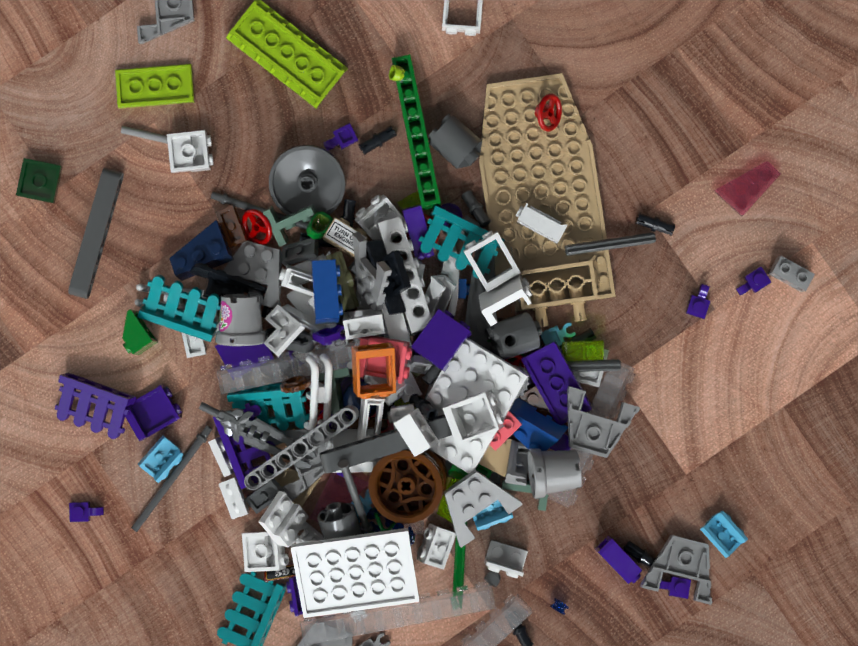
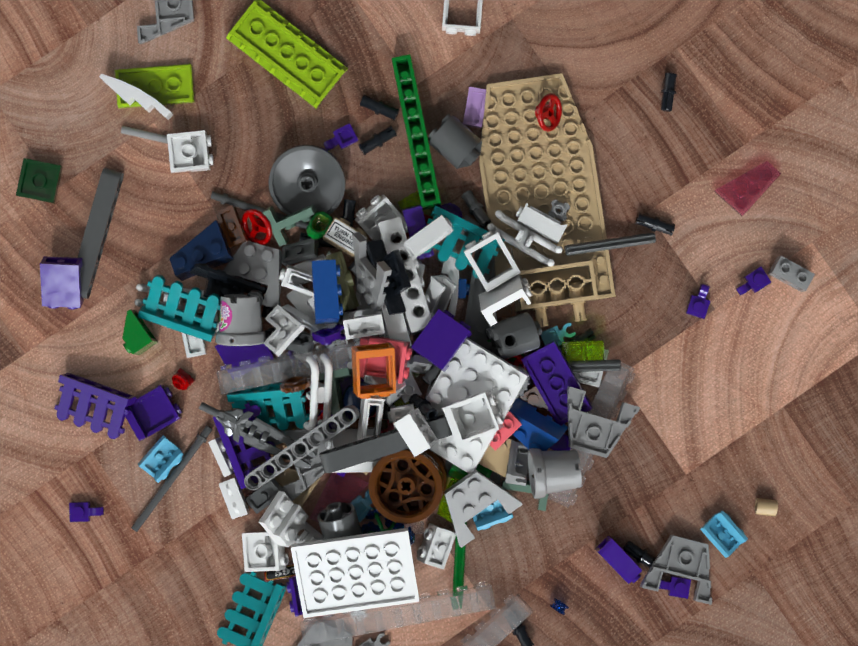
dark grey bar [337,459,373,533] -> none
lime hinge [389,65,405,81] -> none
white bracket [484,540,528,578] -> none
dark grey hinge [484,571,501,587] -> none
none -> panel [40,256,84,310]
none -> white slope [99,74,173,120]
none -> red plate [172,368,195,390]
none -> black pin [360,95,399,121]
none -> white window [402,215,453,261]
none -> lavender tile [463,87,486,128]
none -> white piece [487,210,563,267]
none -> light grey plate [548,200,570,221]
none -> black axle [661,73,677,112]
none -> tan piece [754,498,778,516]

